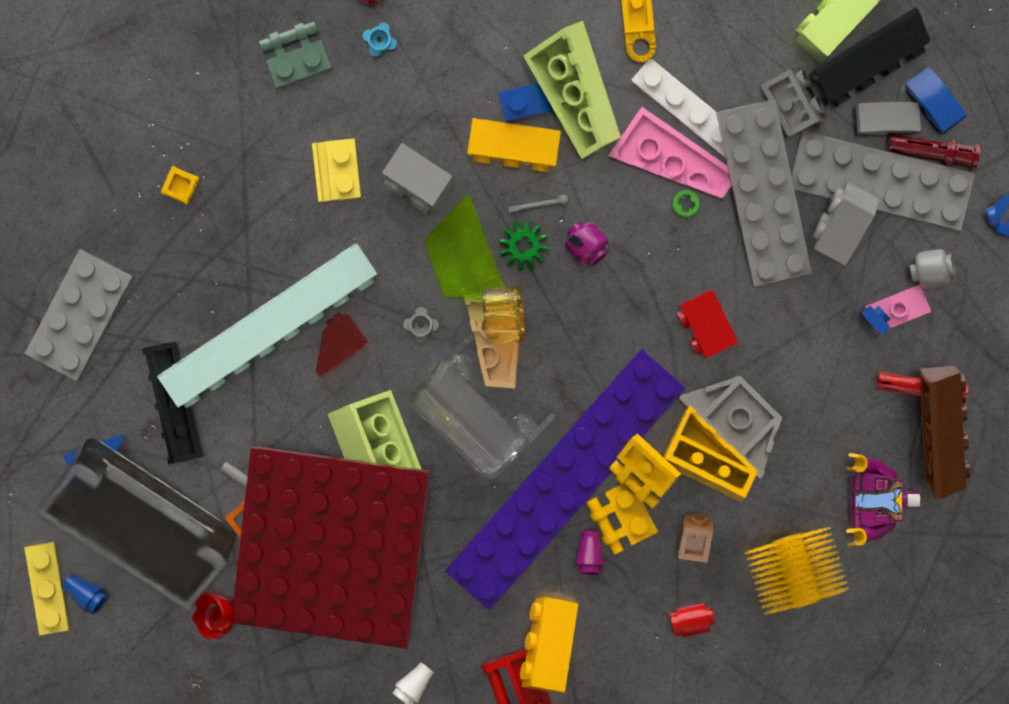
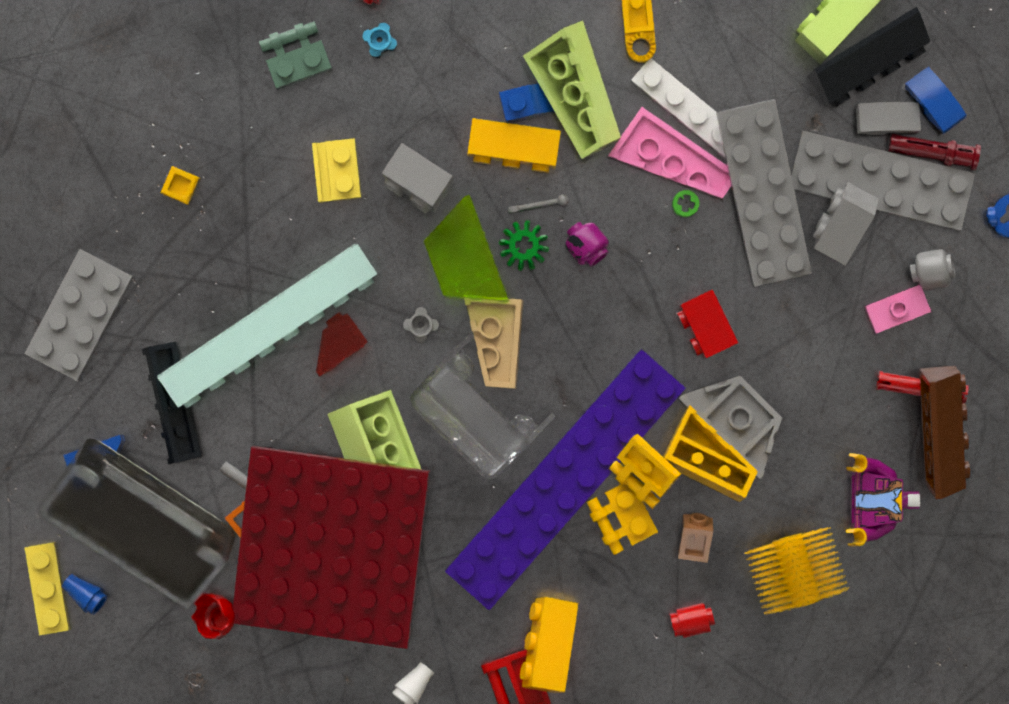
clear yellow piece [482,286,525,345] -> none
magenta cone [575,531,605,575] -> none
light grey bracket [761,66,826,138] -> none
blue plate [861,305,891,335] -> none

